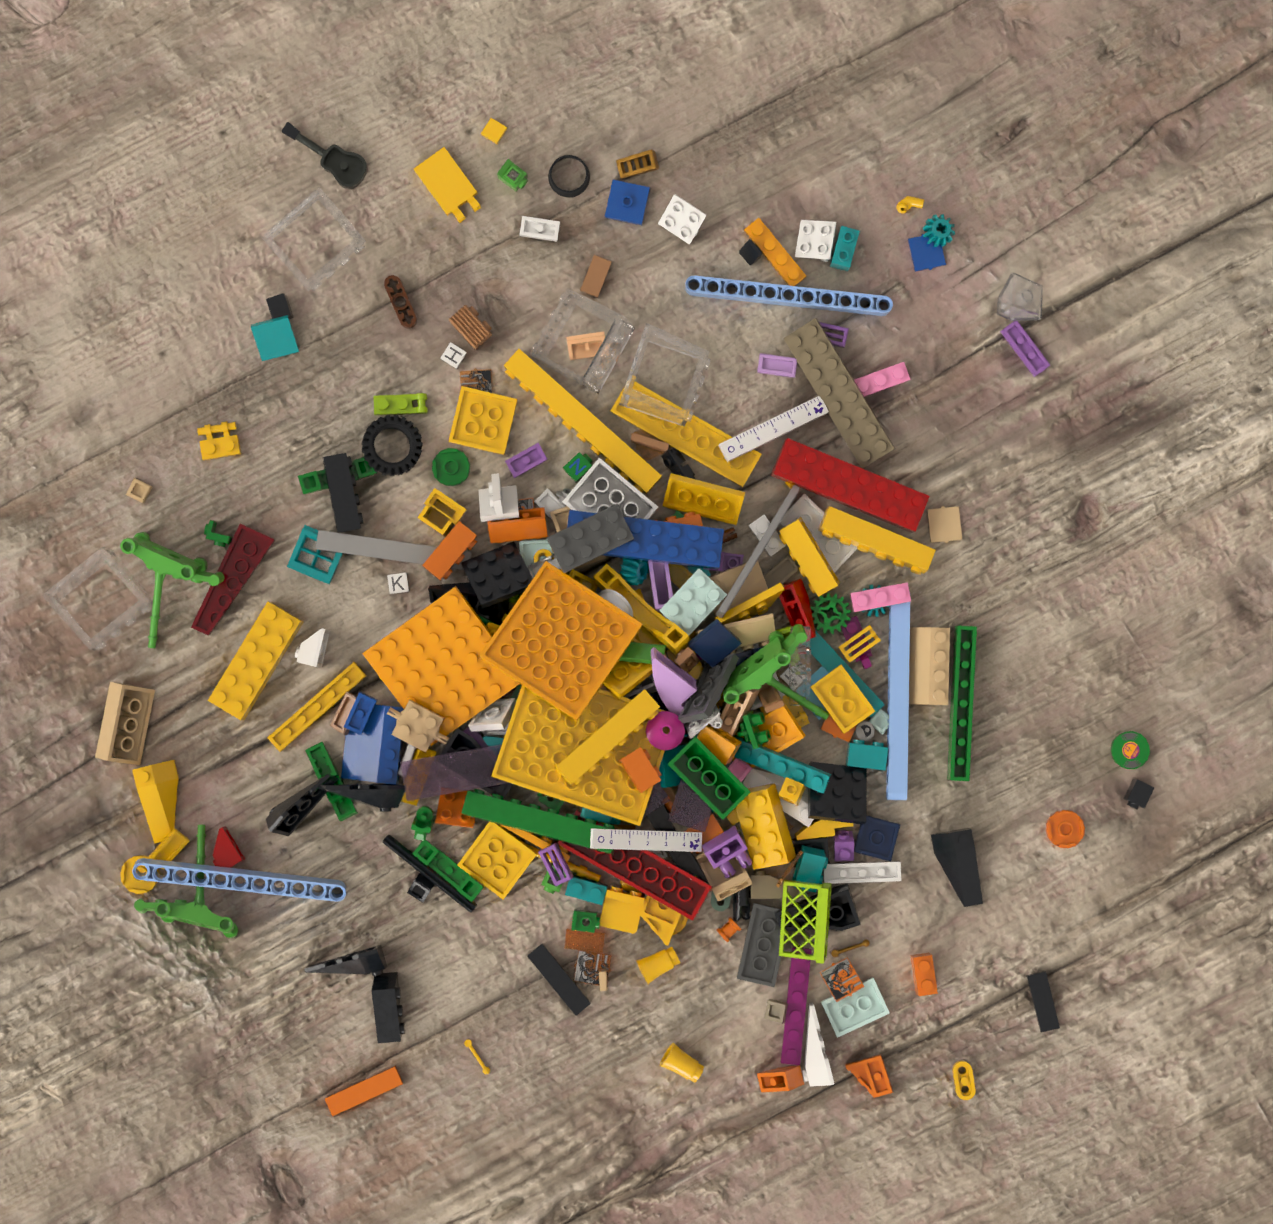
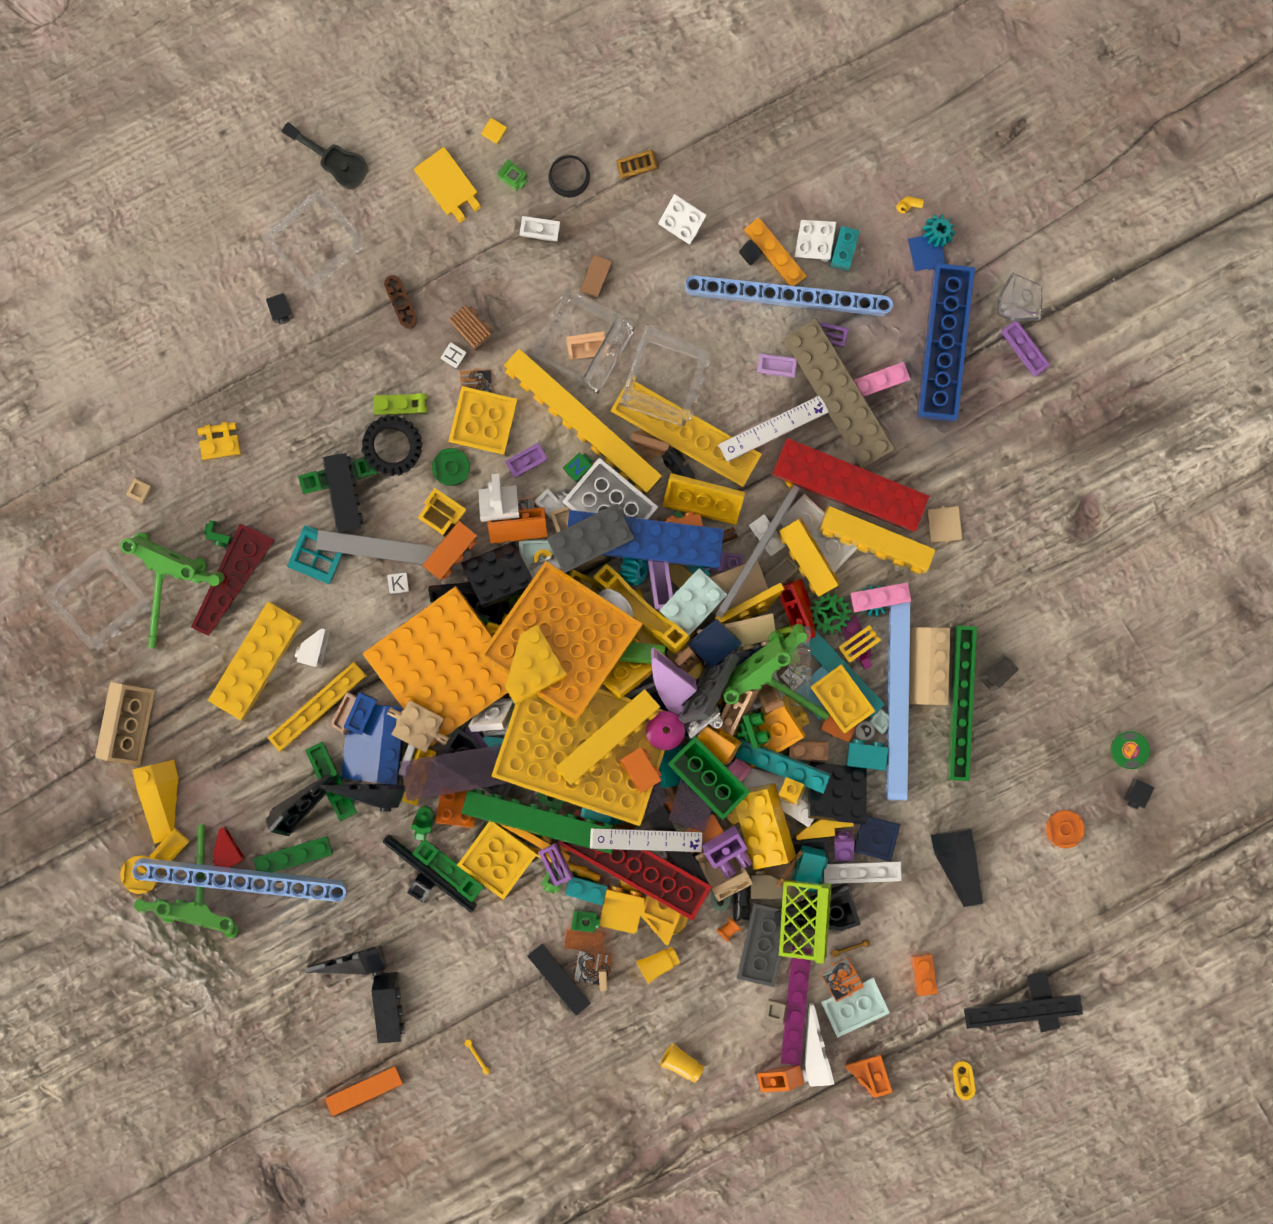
teal tile [251,315,299,361] -> none
blue plate [605,180,650,226] -> none
none -> green plate [253,836,333,873]
none -> yellow plate [505,625,567,705]
none -> medium nougat brick [788,741,828,761]
none -> blue brick [917,263,975,422]
none -> black plate [964,994,1083,1029]
none -> clear smoke torso [978,653,1019,692]

